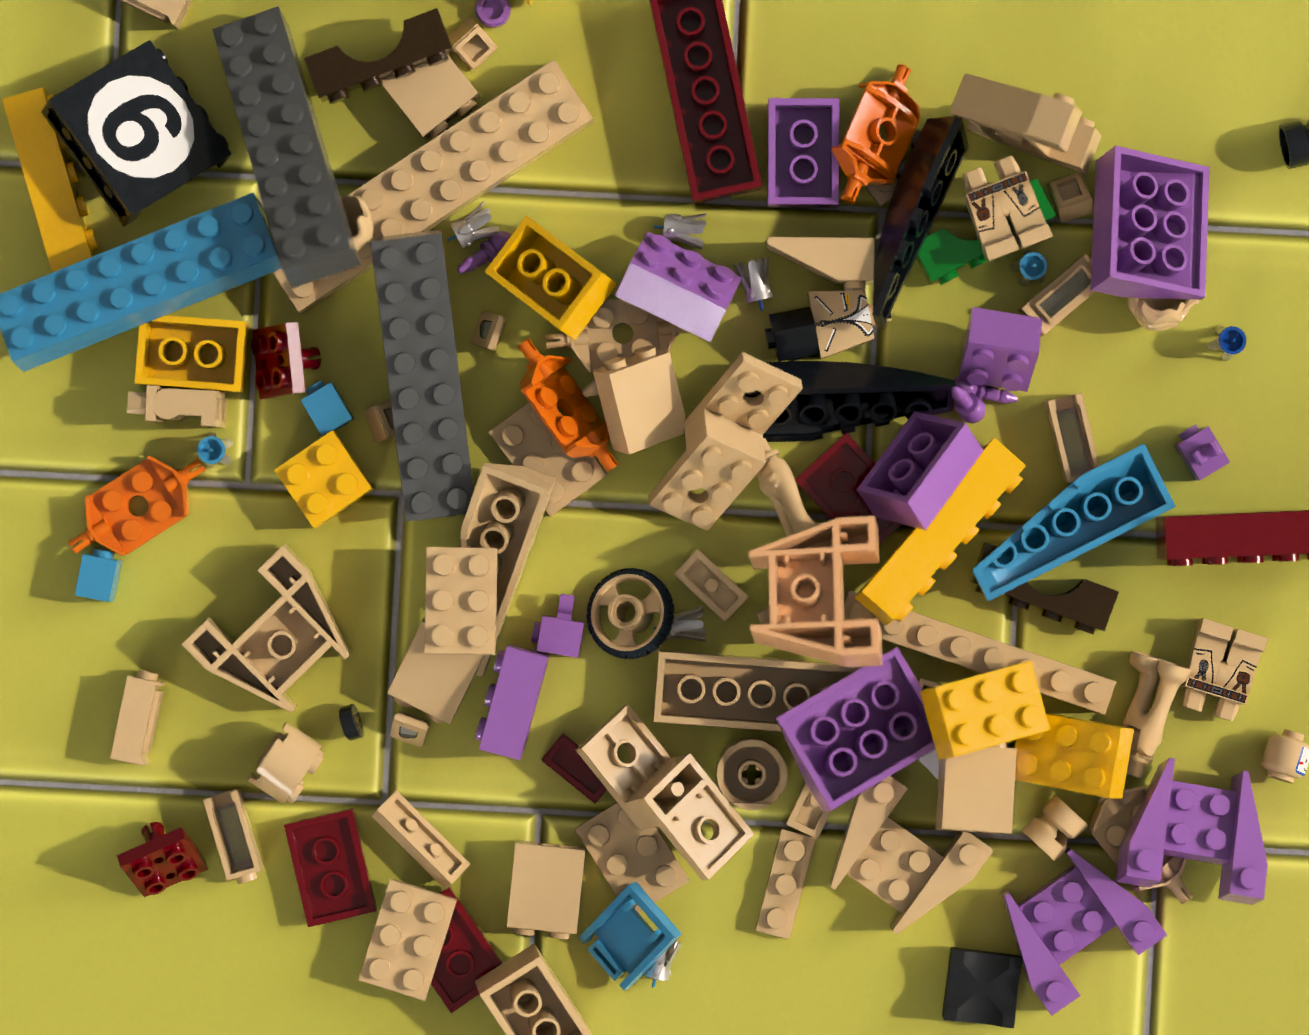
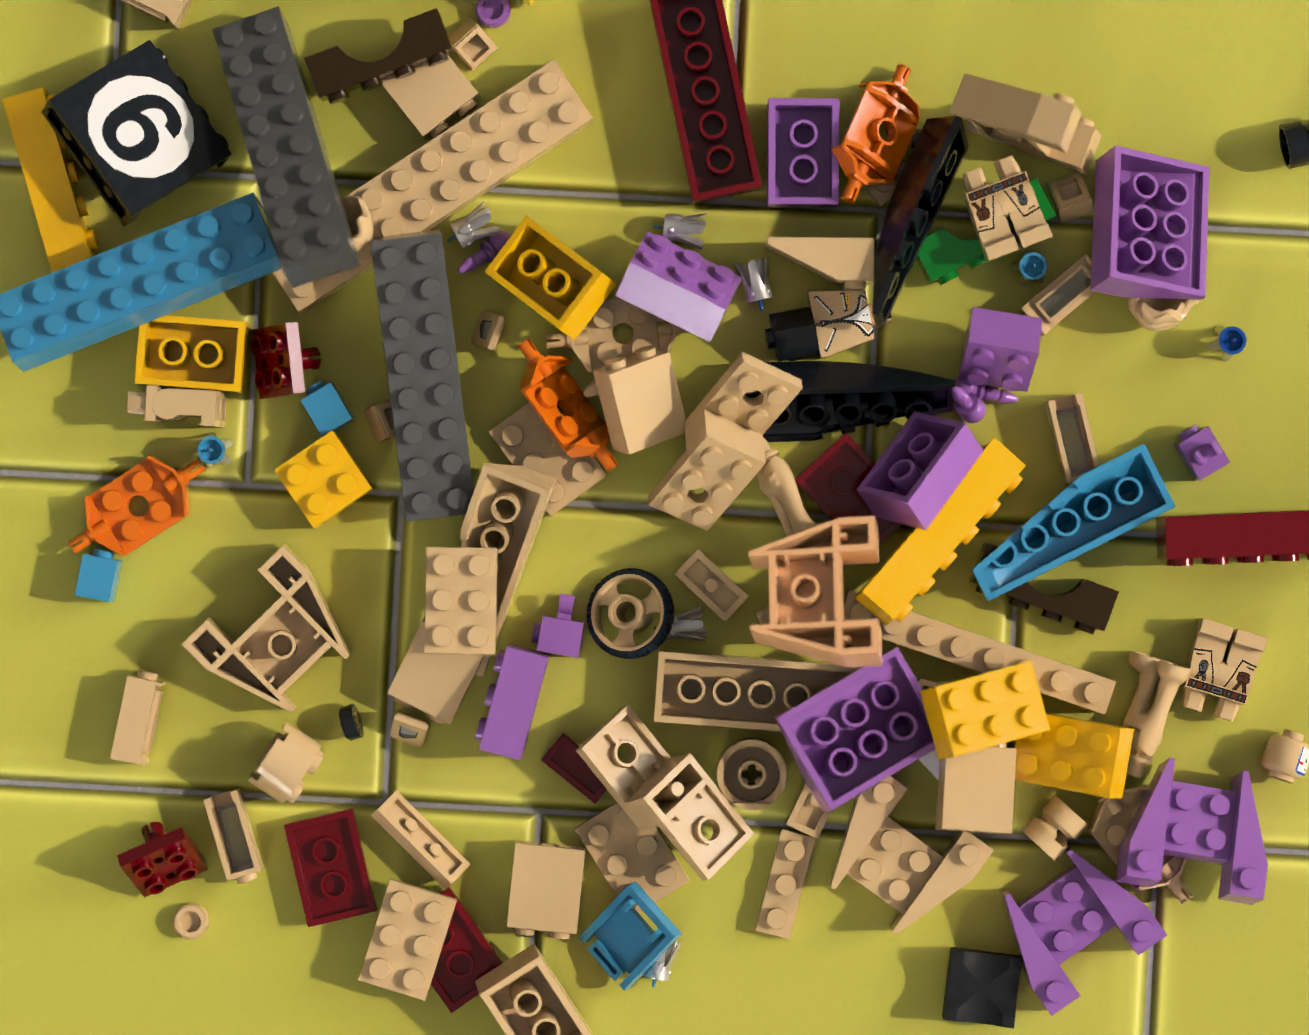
none -> tan tile [173,903,209,939]

